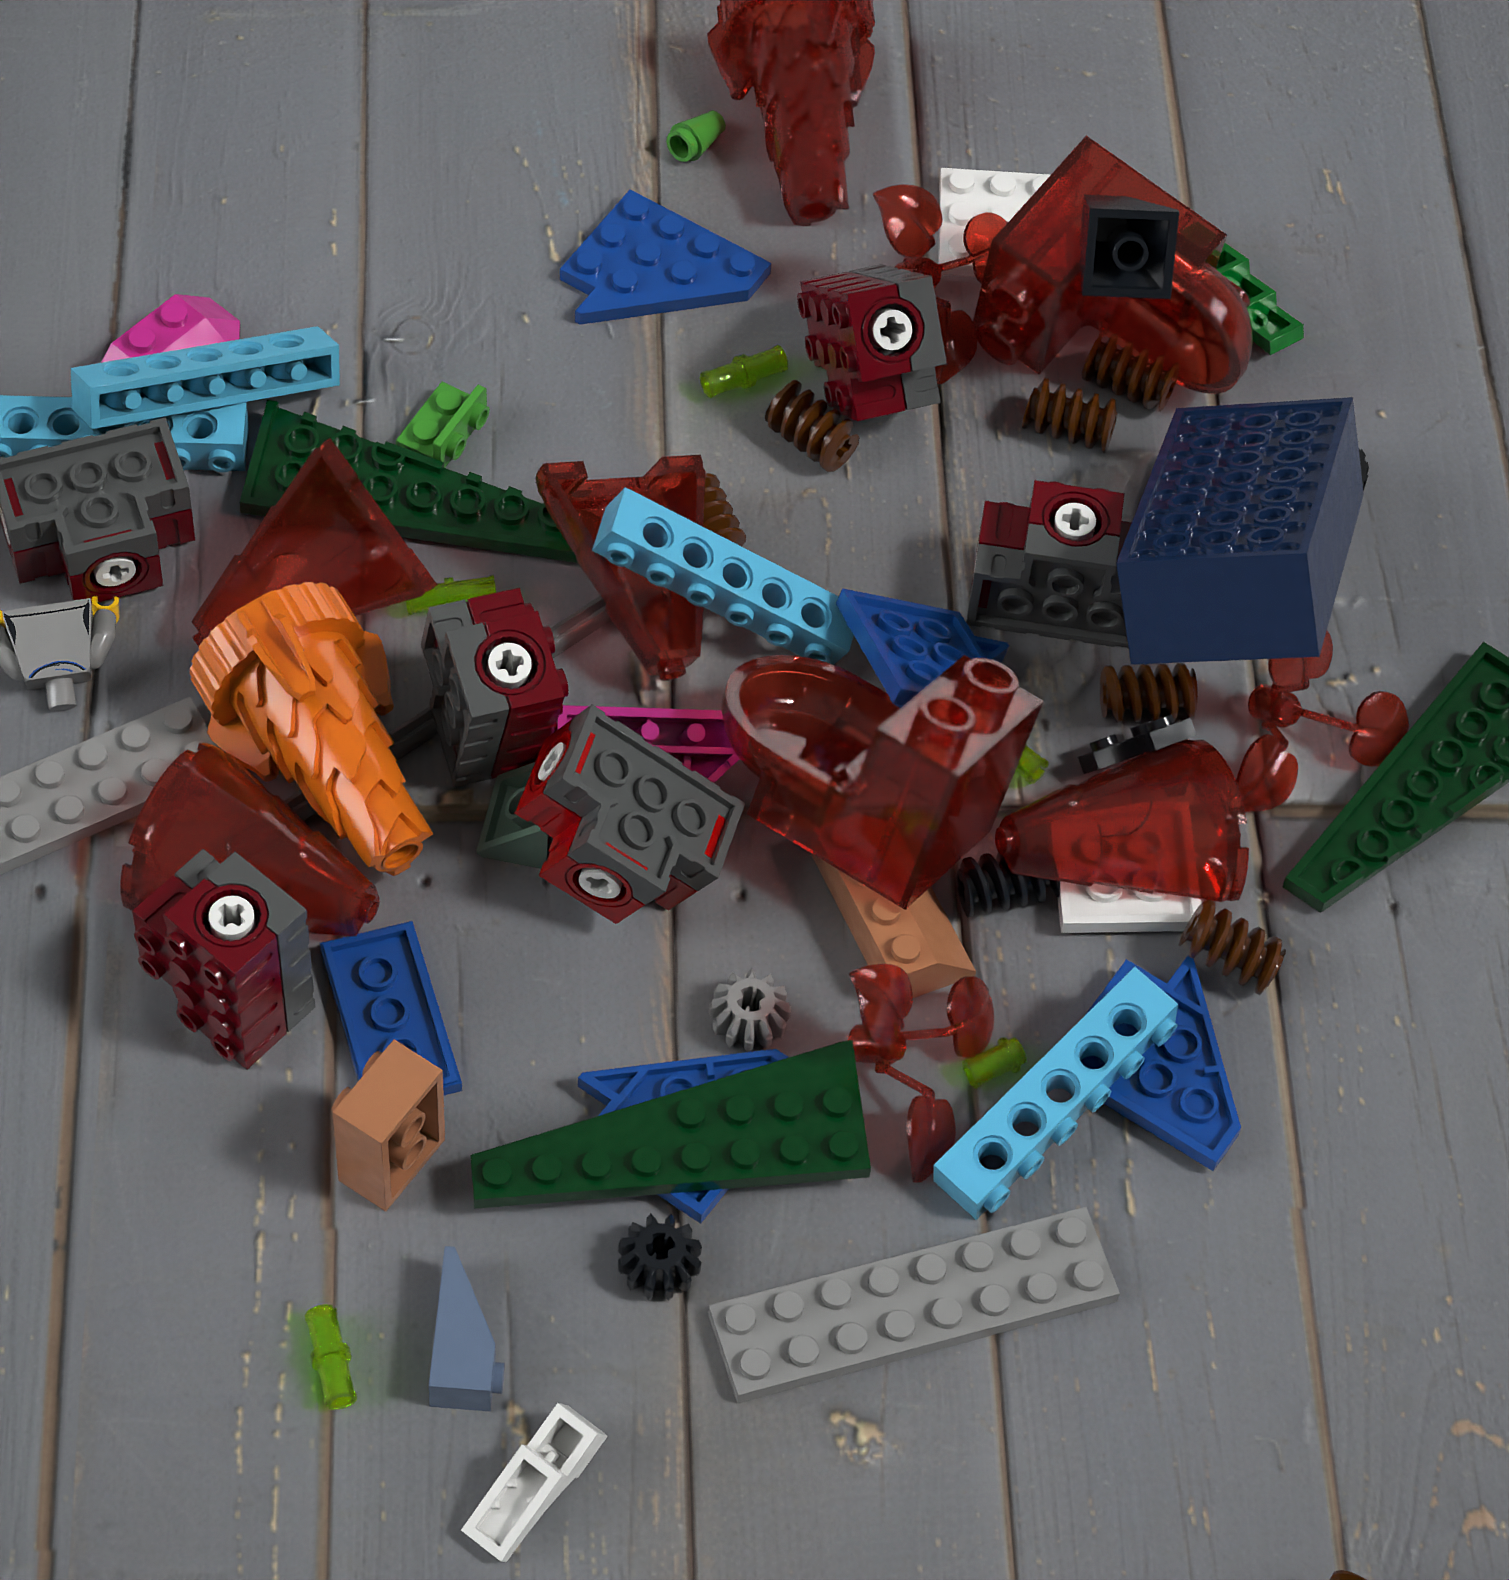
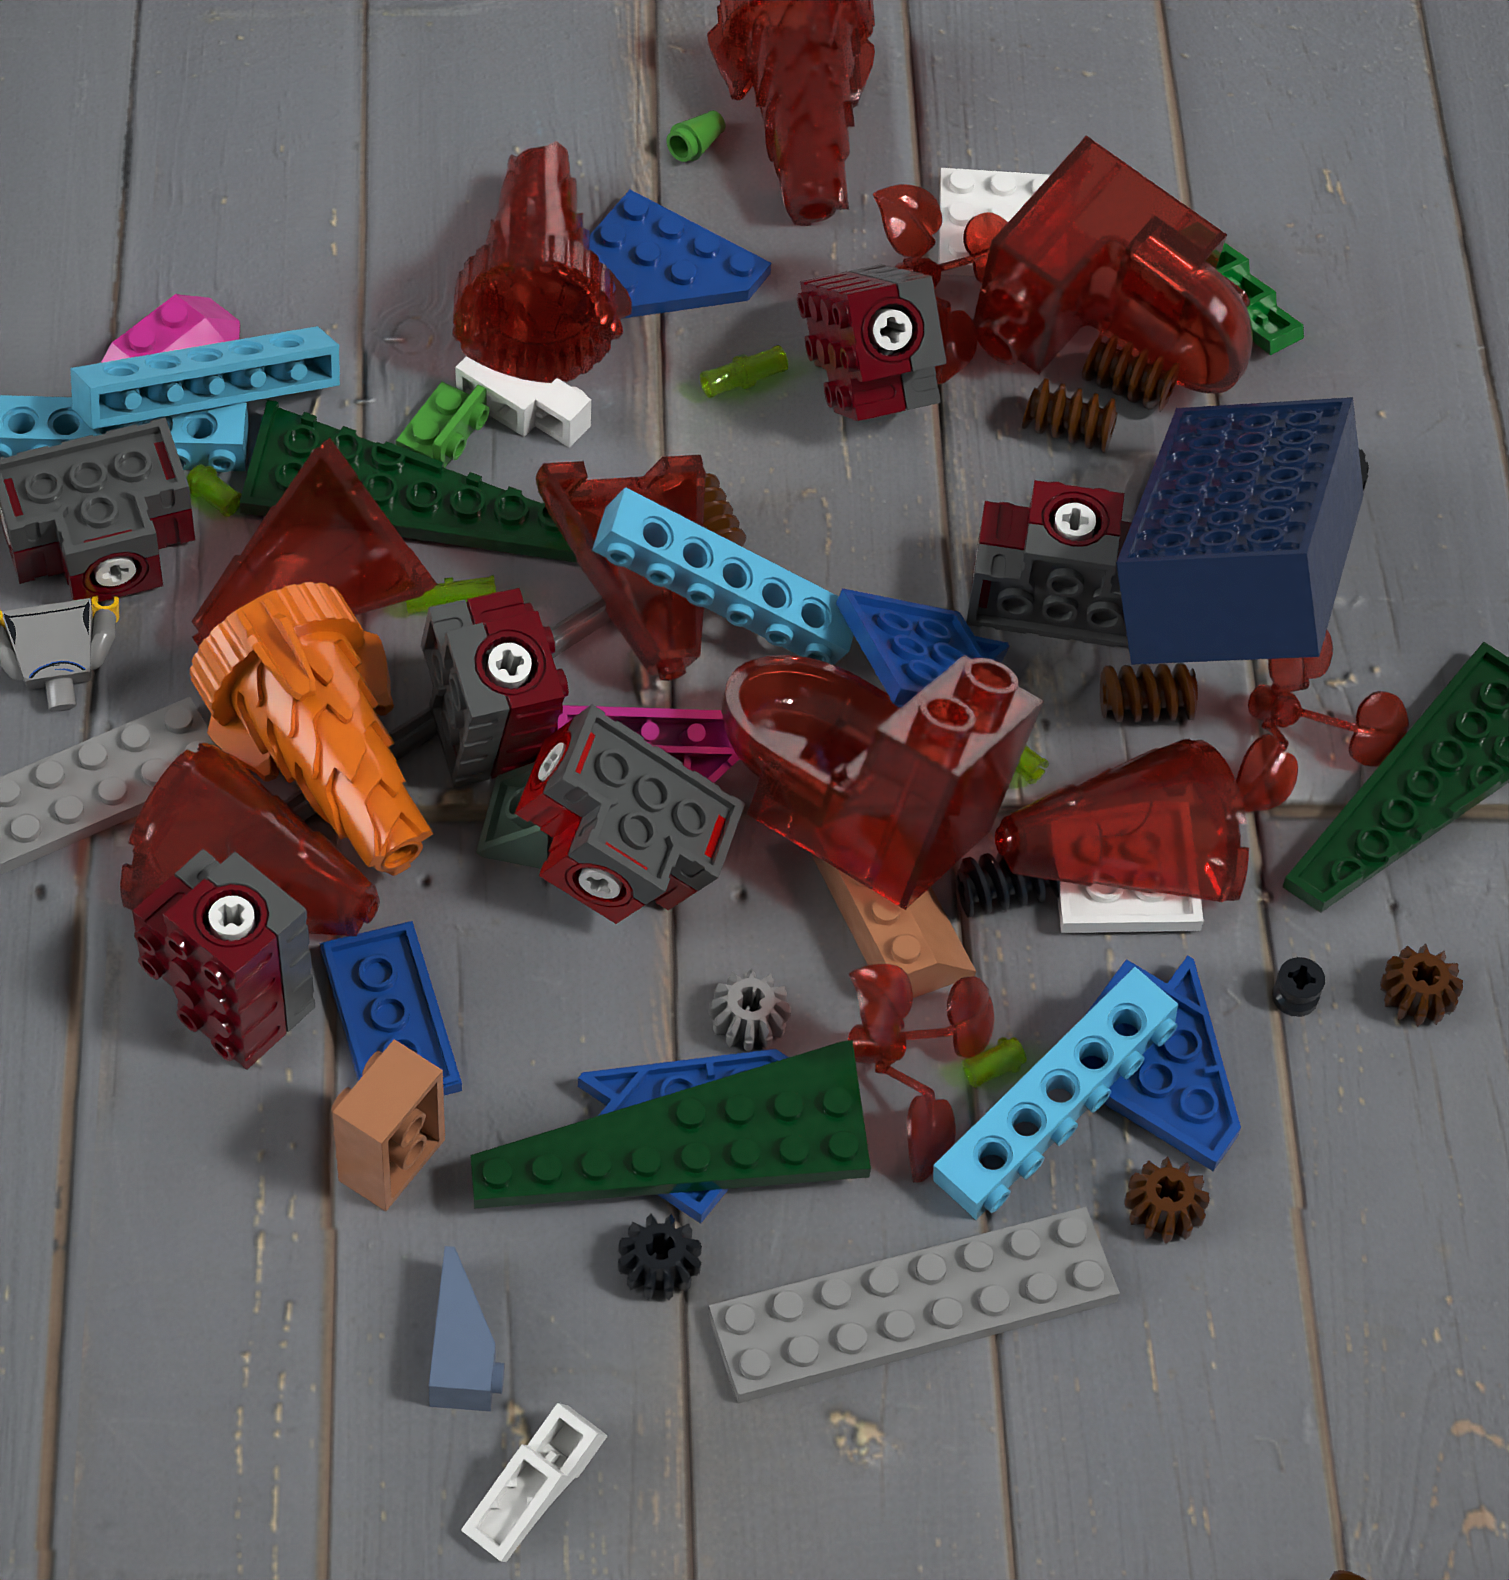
clear neon green pin [305,1304,357,1410] -> none
reddish brown piece [765,380,860,472] -> none
black plate [1078,714,1197,774] -> none
black slope [1080,194,1179,299] -> none
reddish brown piece [1178,899,1286,995] -> none
none -> clear neon green pin [186,464,241,517]
none -> clear red cone [452,141,632,383]
none -> white slope [455,356,591,448]
none -> reddish brown gear [1124,1156,1210,1244]
none -> black wheel [1272,957,1325,1017]
none -> reddish brown gear [1380,944,1463,1027]

